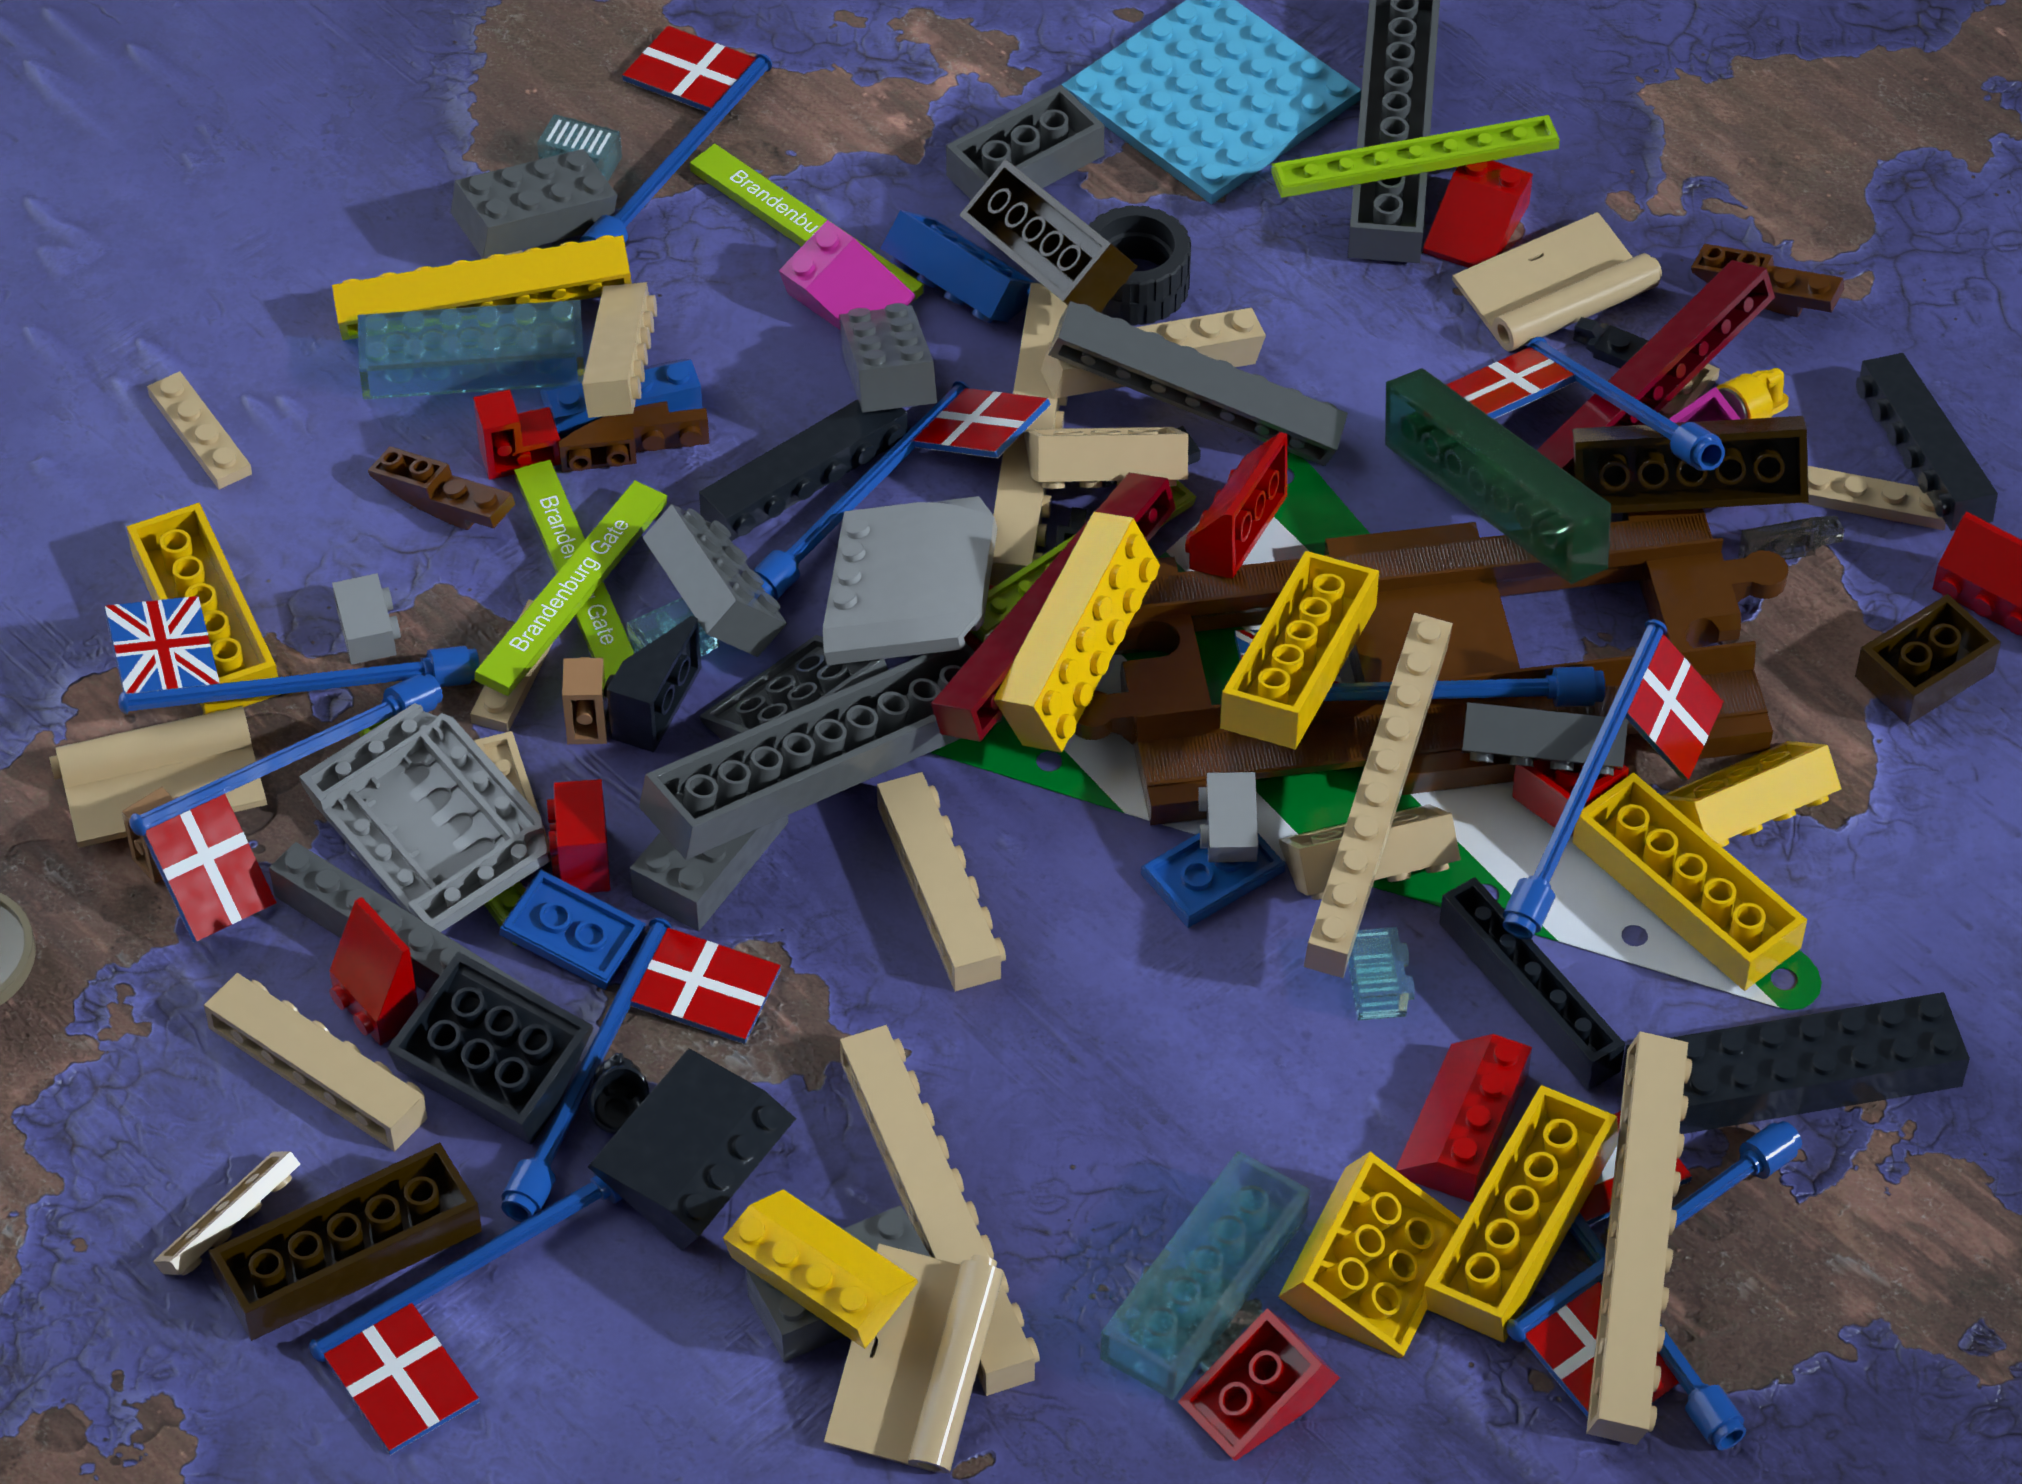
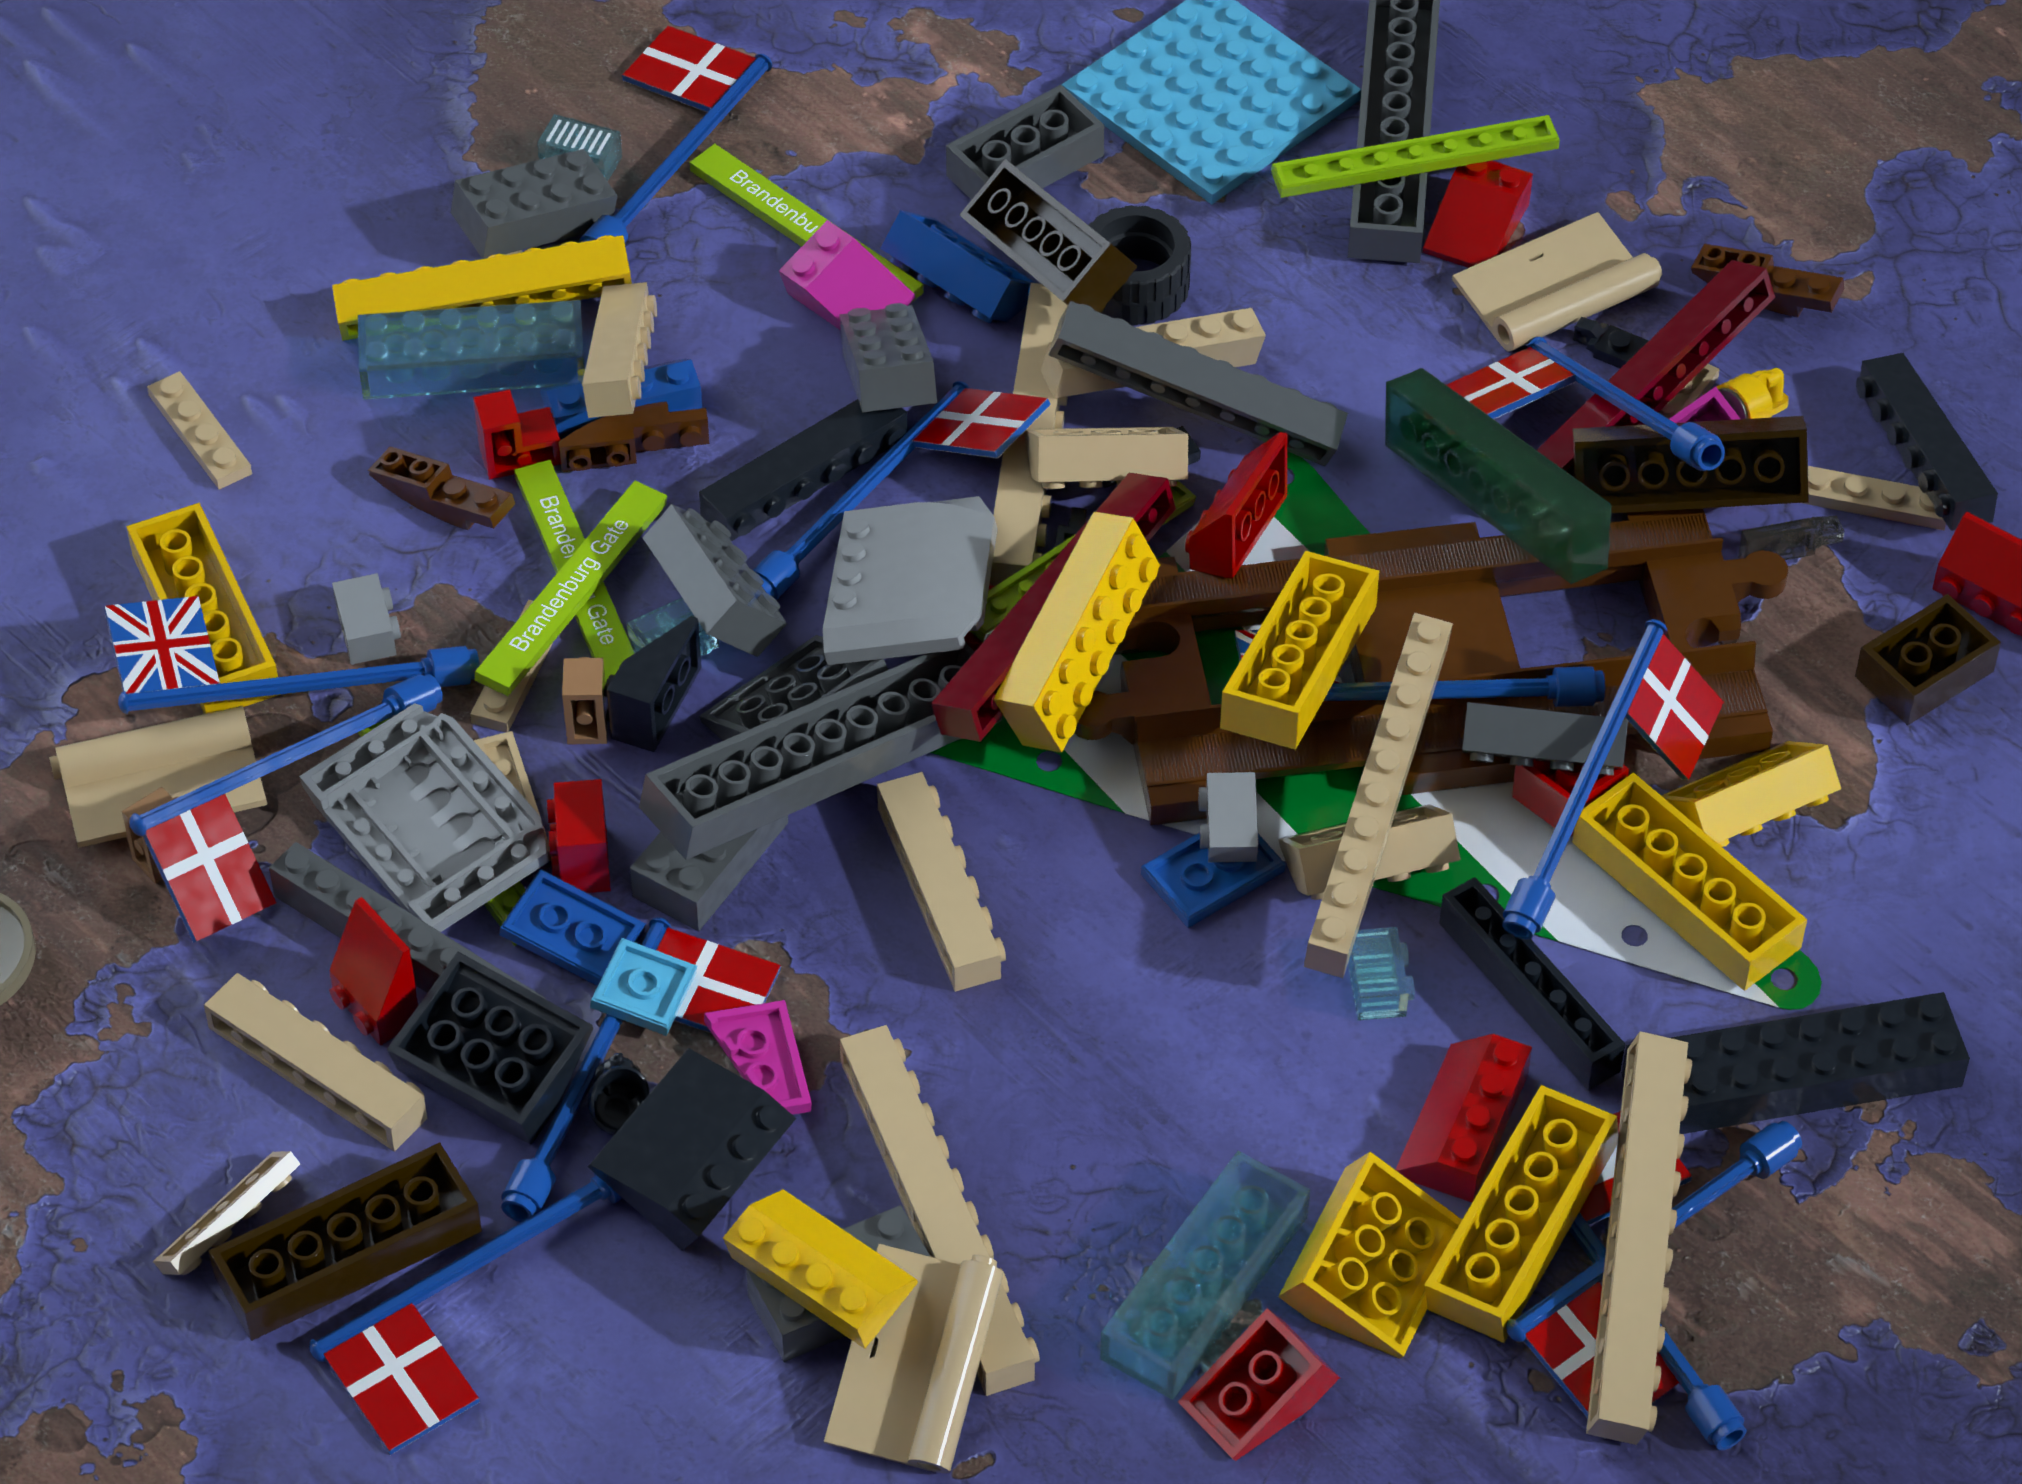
none -> medium azure tile [590,938,697,1036]
none -> dark pink wing [704,1000,812,1115]

